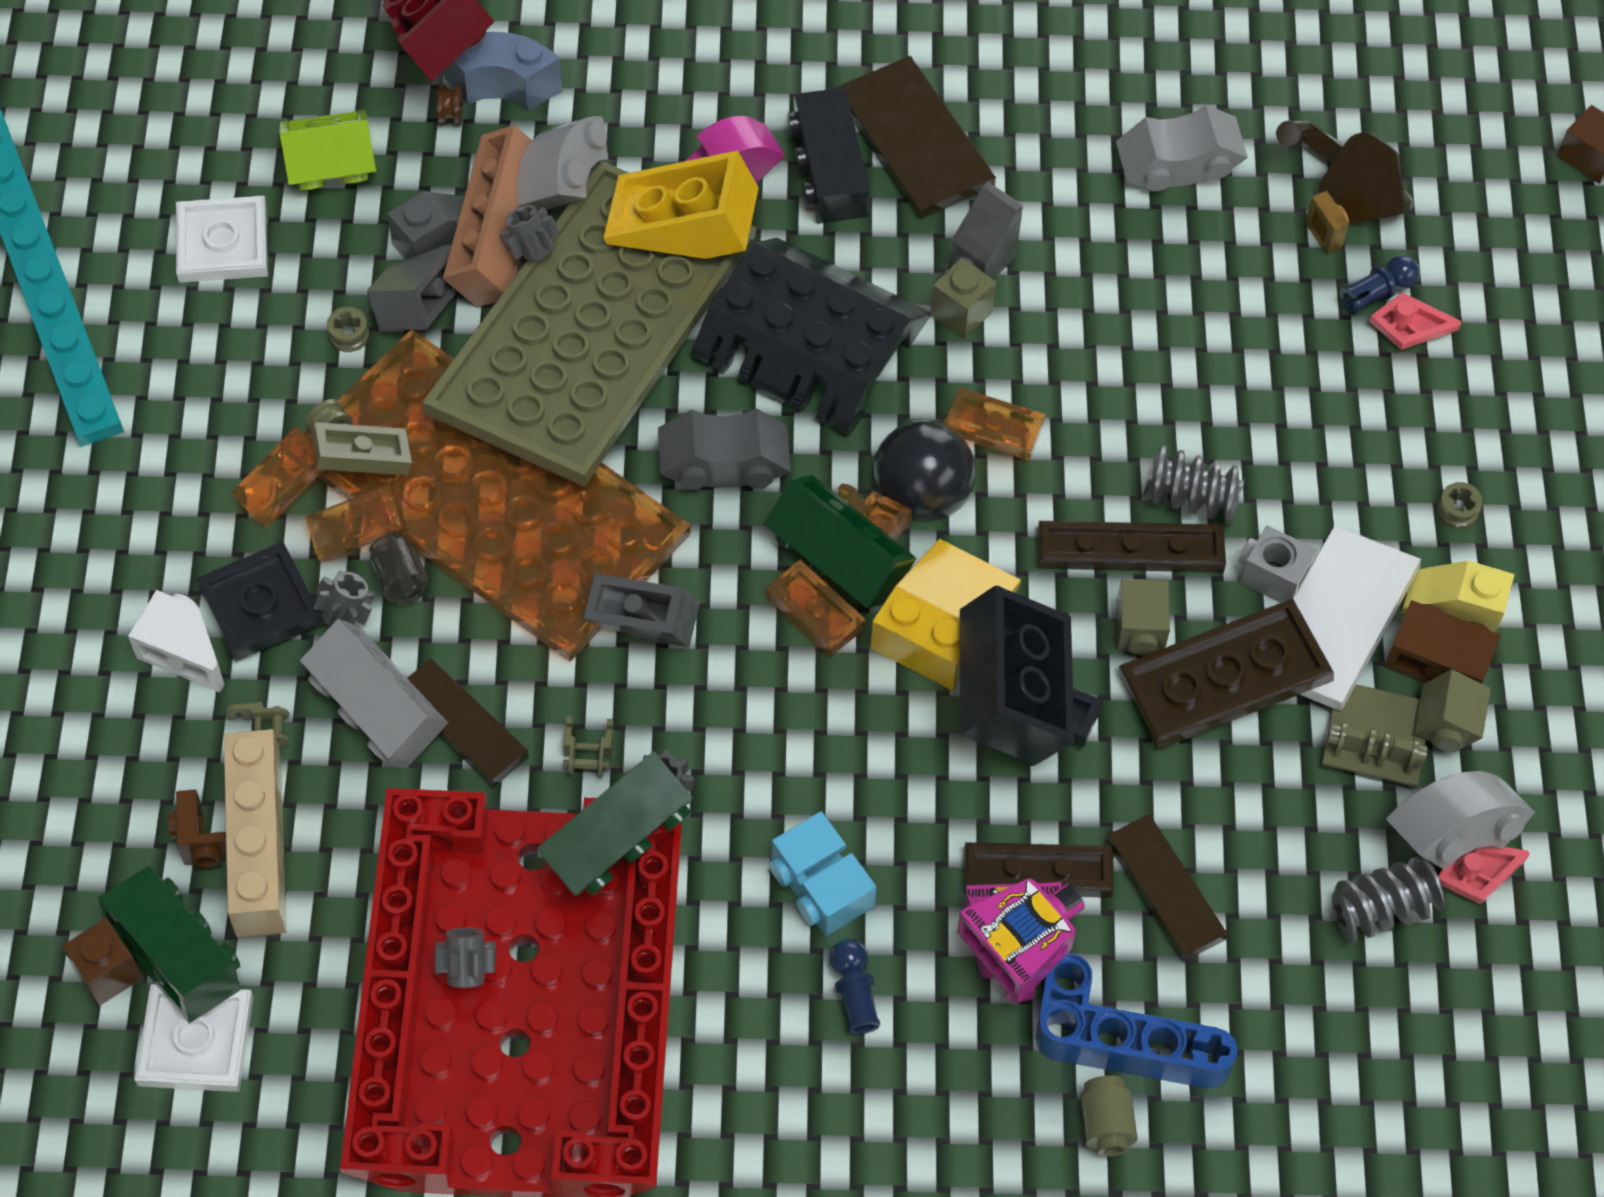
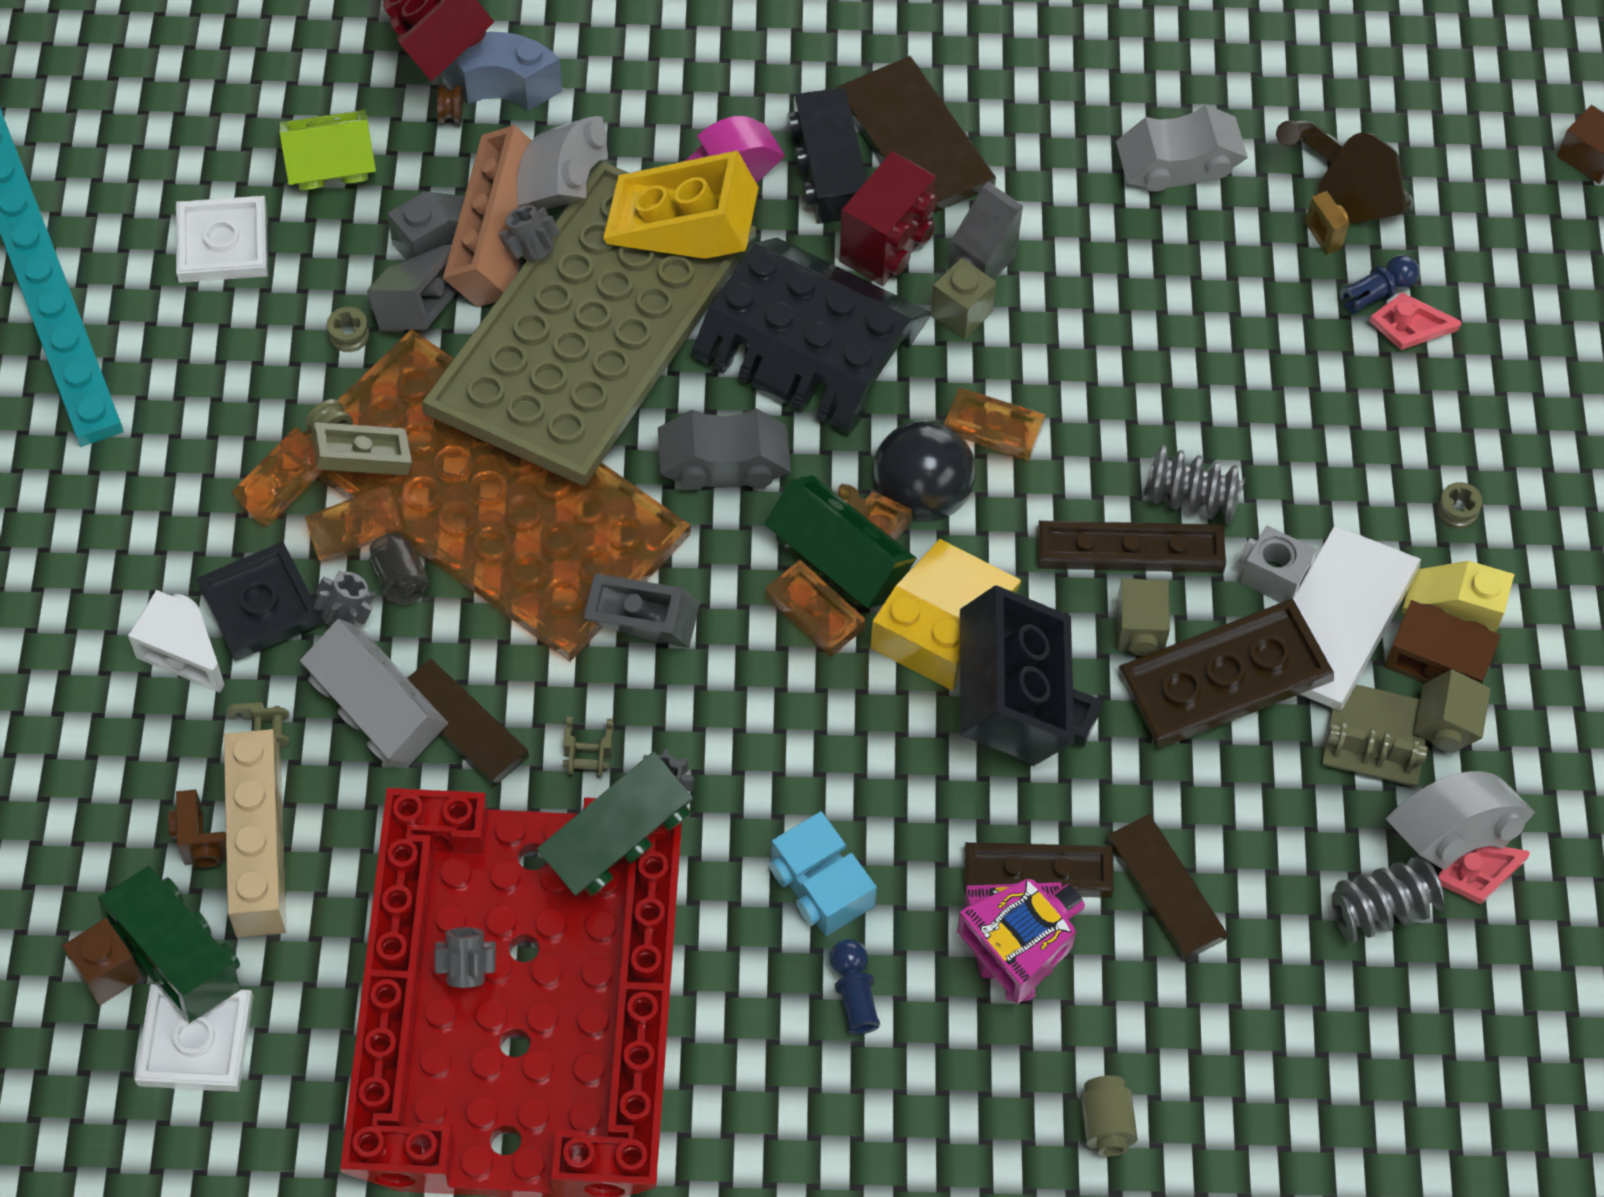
blue beam [1035,953,1237,1088] -> none
none -> dark red brick [839,151,938,287]

